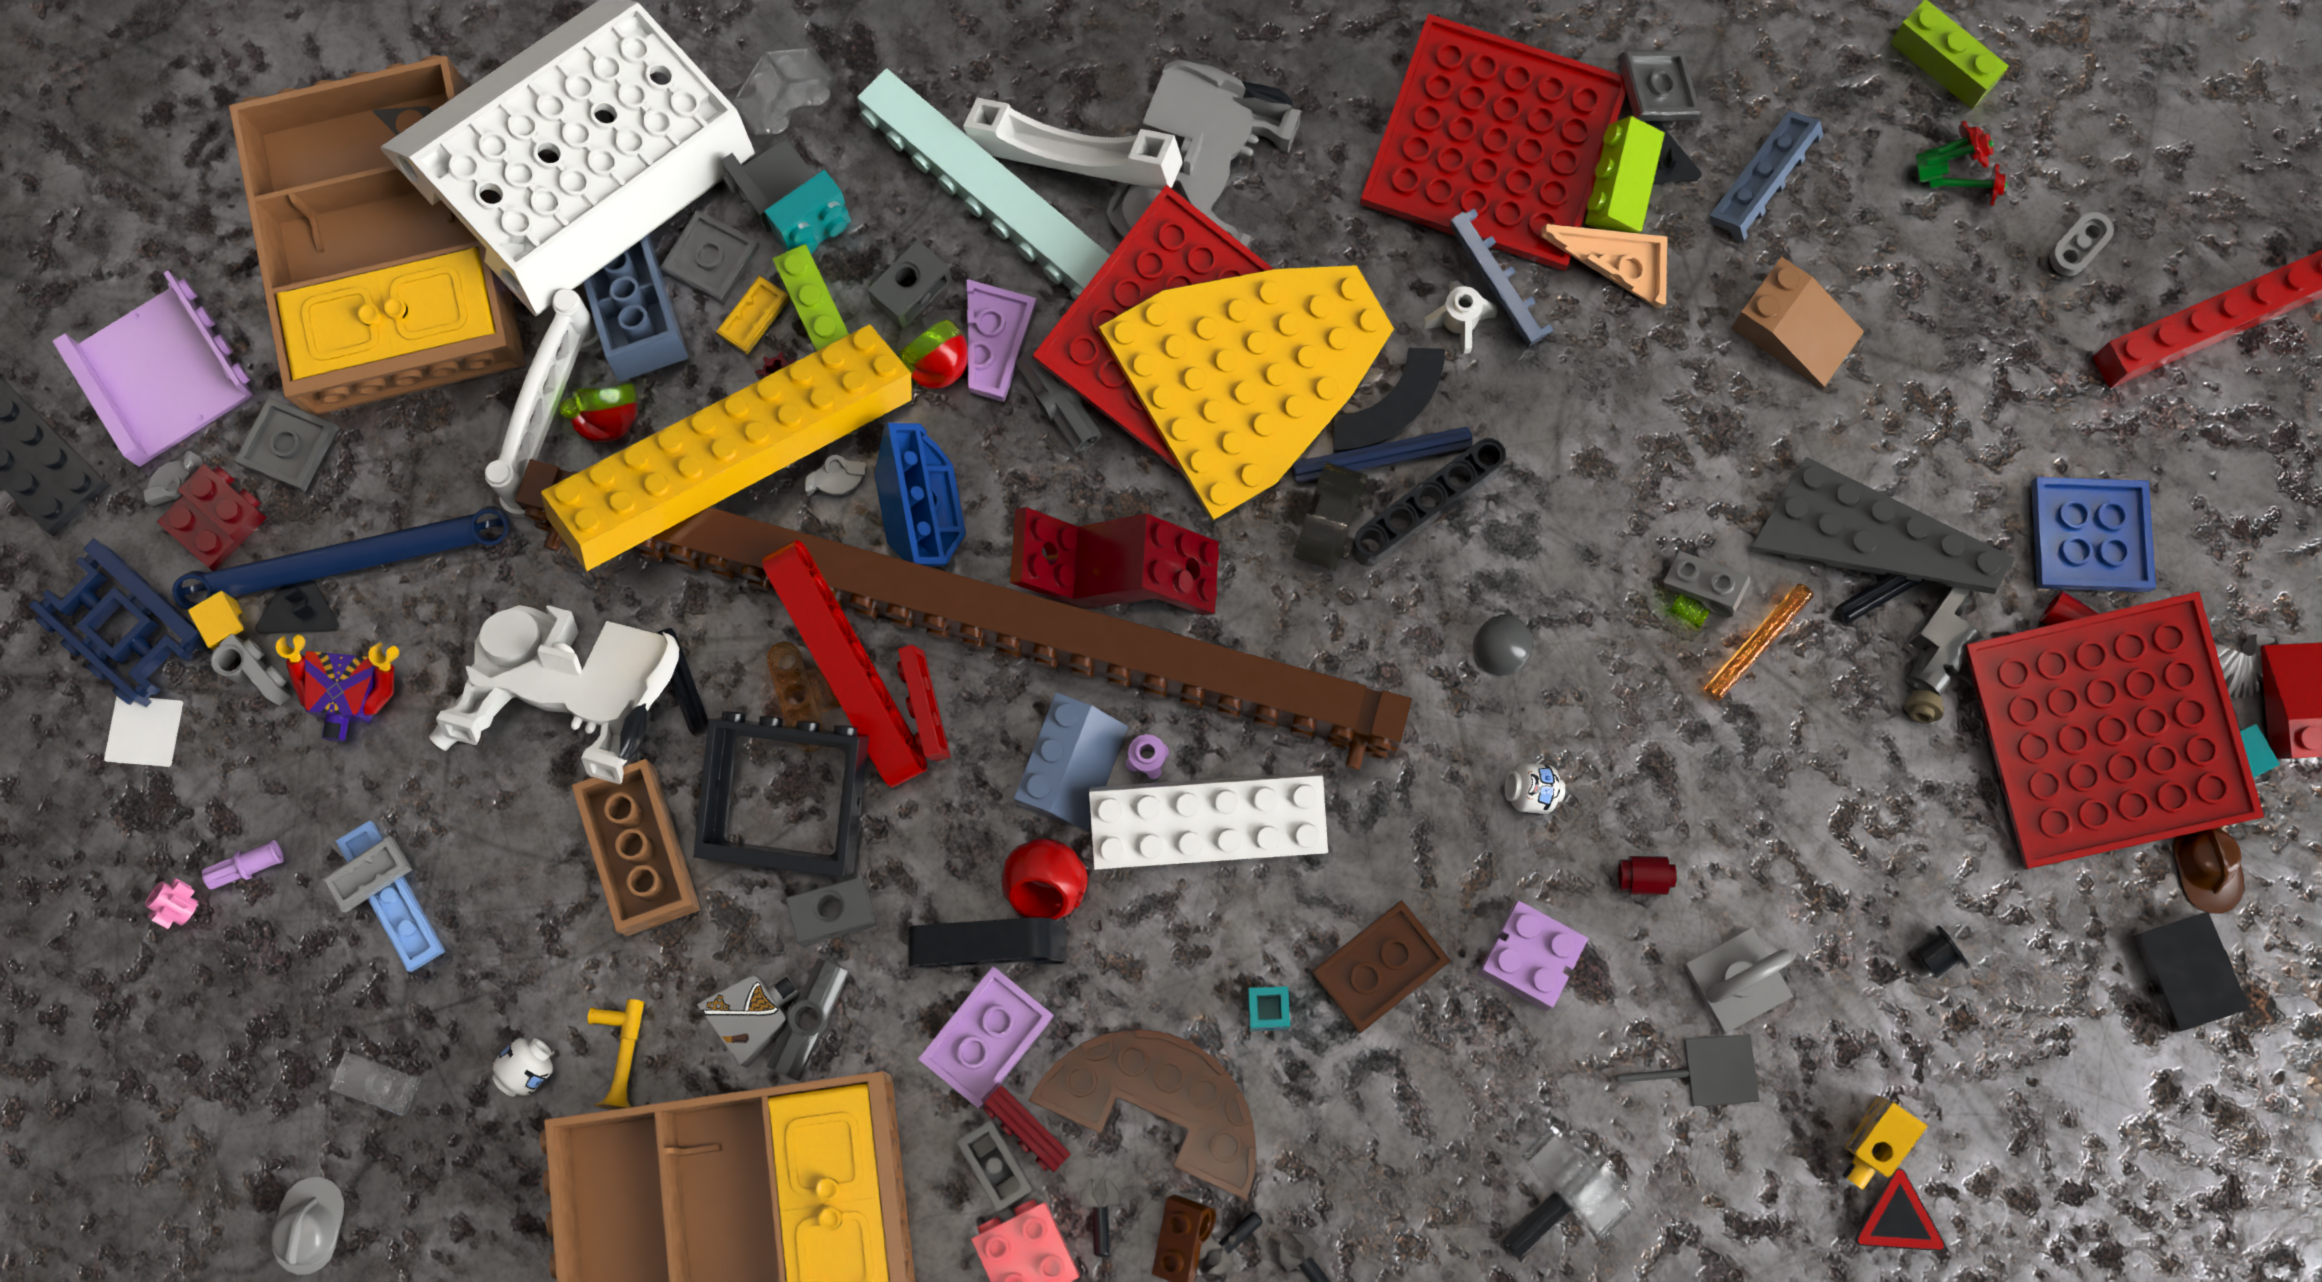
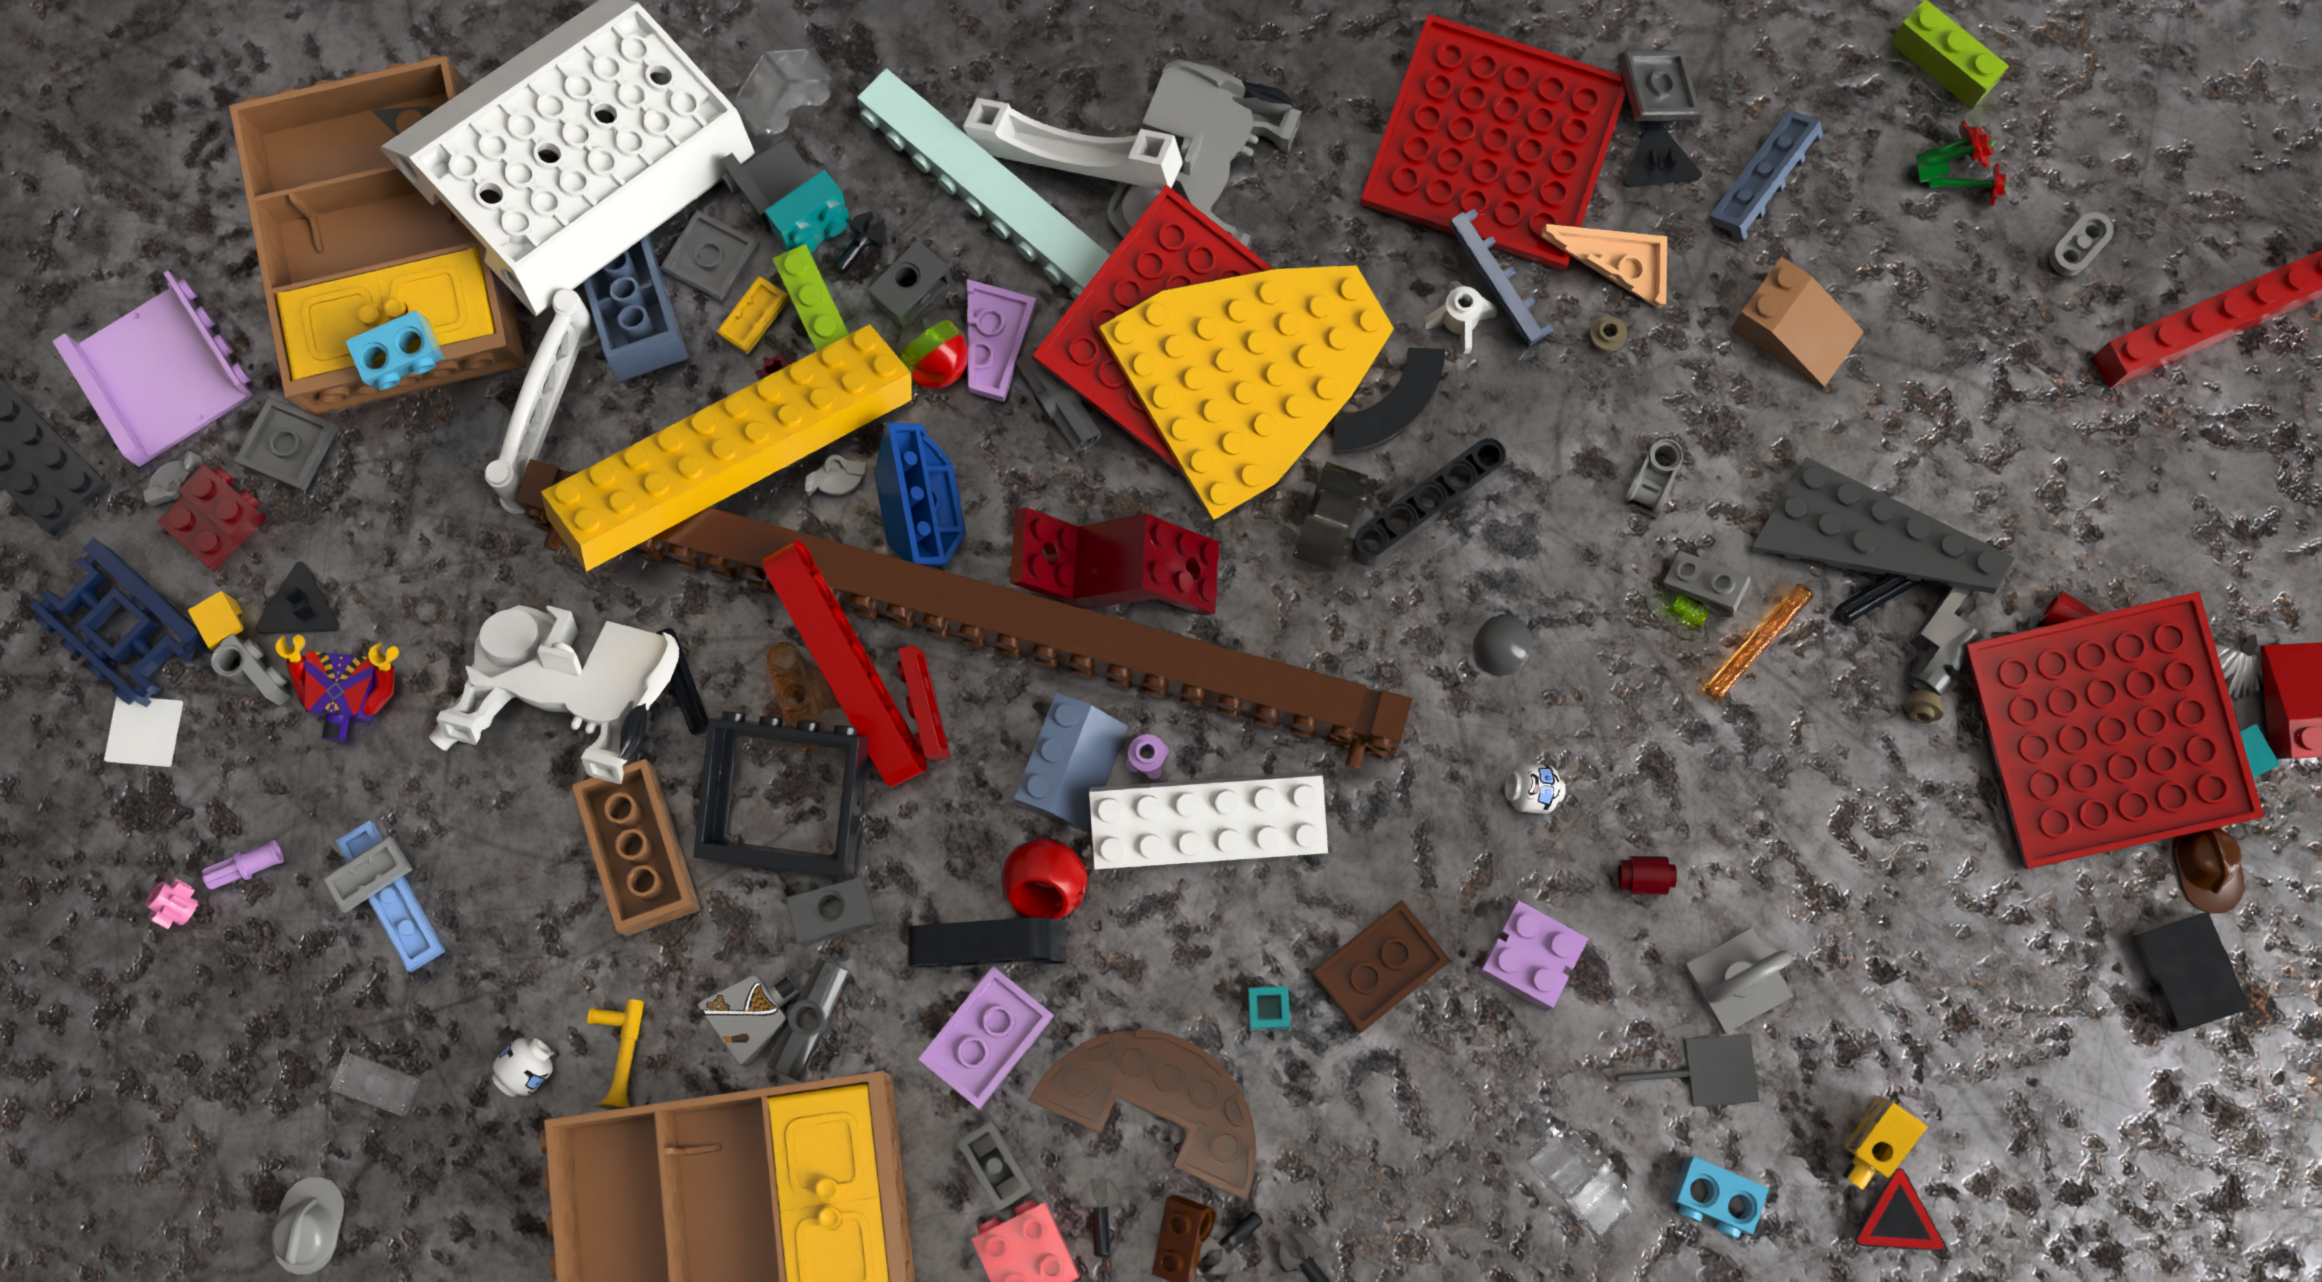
dark blue piece [172,506,511,610] -> none
piece [559,383,638,443] -> none
dark red piece [981,1082,1071,1172] -> none
dark blue axle [1292,427,1473,483] -> none
black axle [1504,1163,1602,1258] -> none
lime brick [1585,116,1665,233] -> none
black piece [1916,925,1970,979] -> none
blue plate [2031,477,2156,592] -> none
none -> medium azure brick [345,310,445,390]
none -> black bar [834,212,887,274]
none -> dark tan plate [1590,316,1627,352]
none -> light grey piece [1624,439,1683,515]
none -> medium azure brick [1669,1156,1770,1238]

